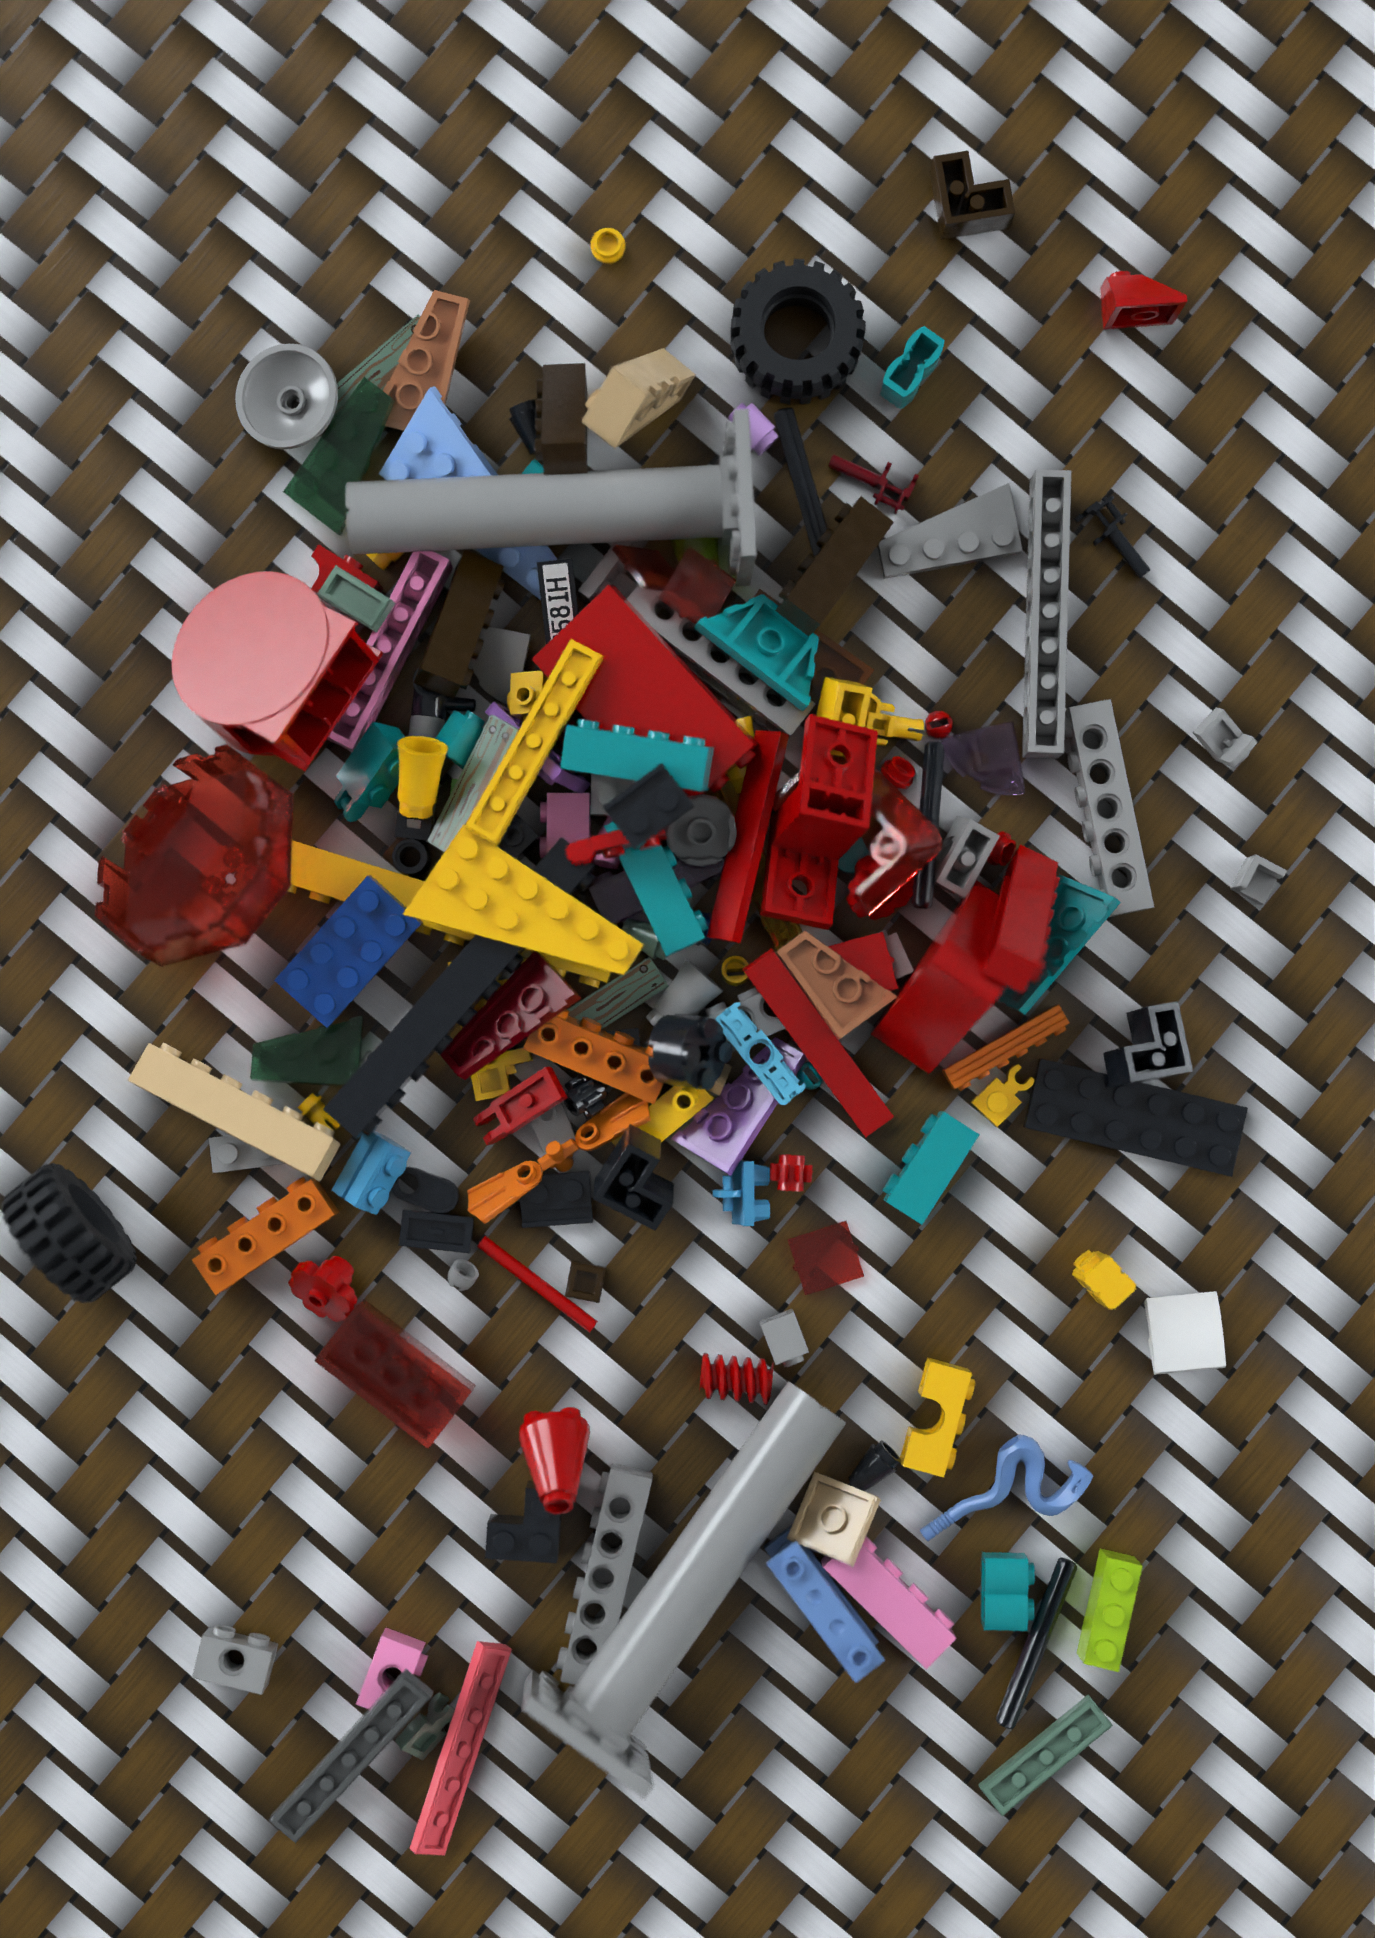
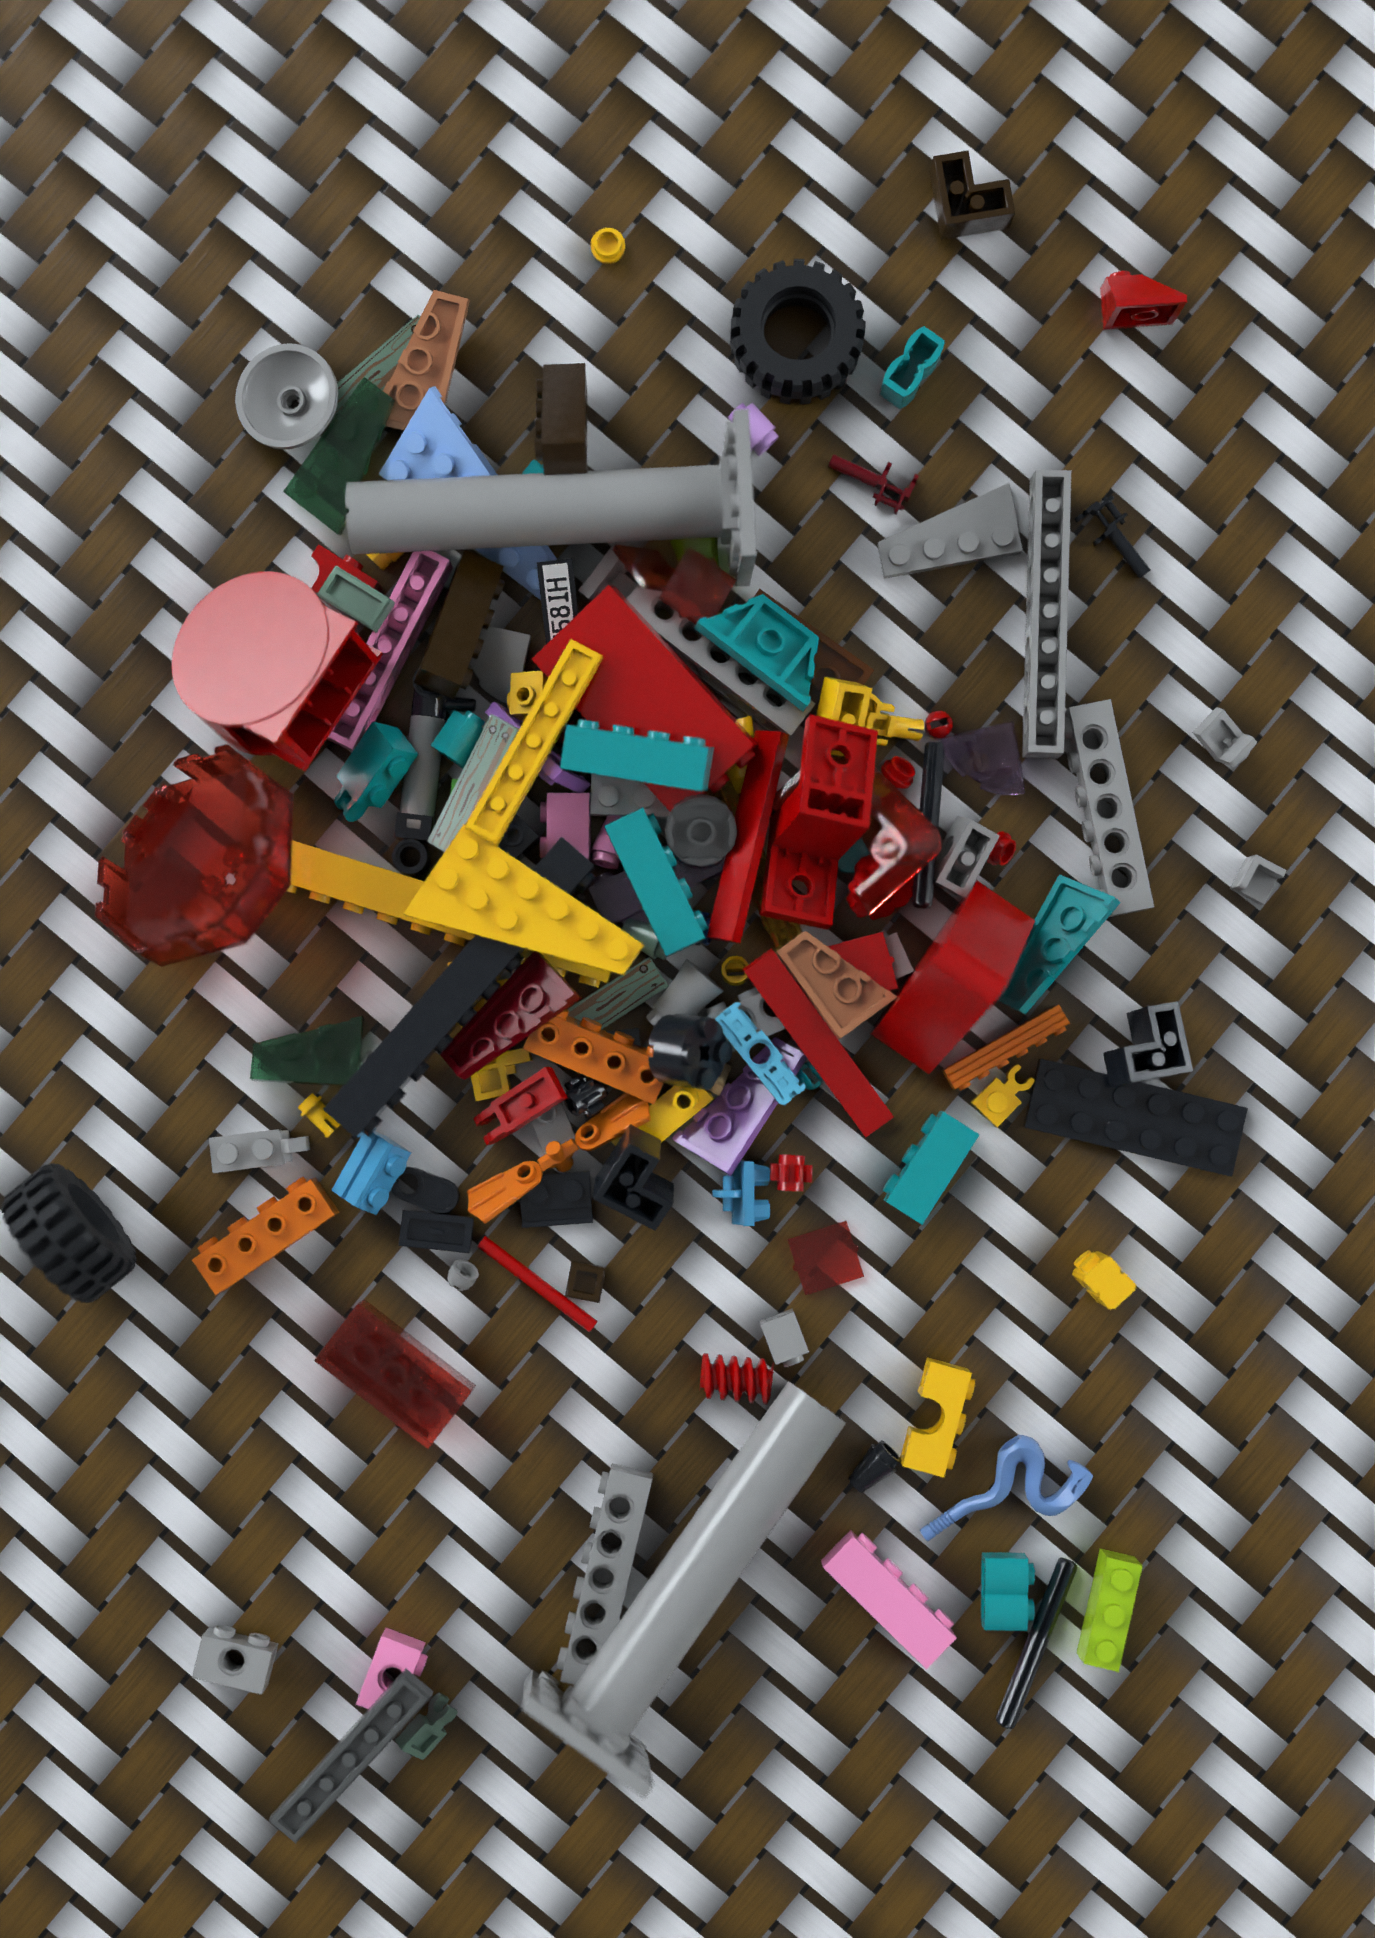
tan brick [128,1043,341,1182] -> none
blue plate [274,875,423,1028] -> none
red plant [288,1256,358,1322] -> none
yellow plant [397,736,448,819] -> none
coral tile [409,1641,512,1855] -> none
black brick [485,1481,562,1563] -> none
black cone [509,399,537,455] -> none
red cone [519,1407,590,1514] -> none
red hinge [565,829,667,866] -> none
tan wedge [581,348,696,449] -> none
black plate [603,763,694,851] -> none
medium blue fence [764,1525,885,1683] -> none
black axle [774,407,827,556] -> none
dark brown brick [775,496,894,637] -> none
tan plate [787,1472,881,1567] -> none
sand green tile [978,1694,1113,1816] -> none
red brick [982,844,1060,993] -> none
white slope [1144,1291,1226,1375] -> none

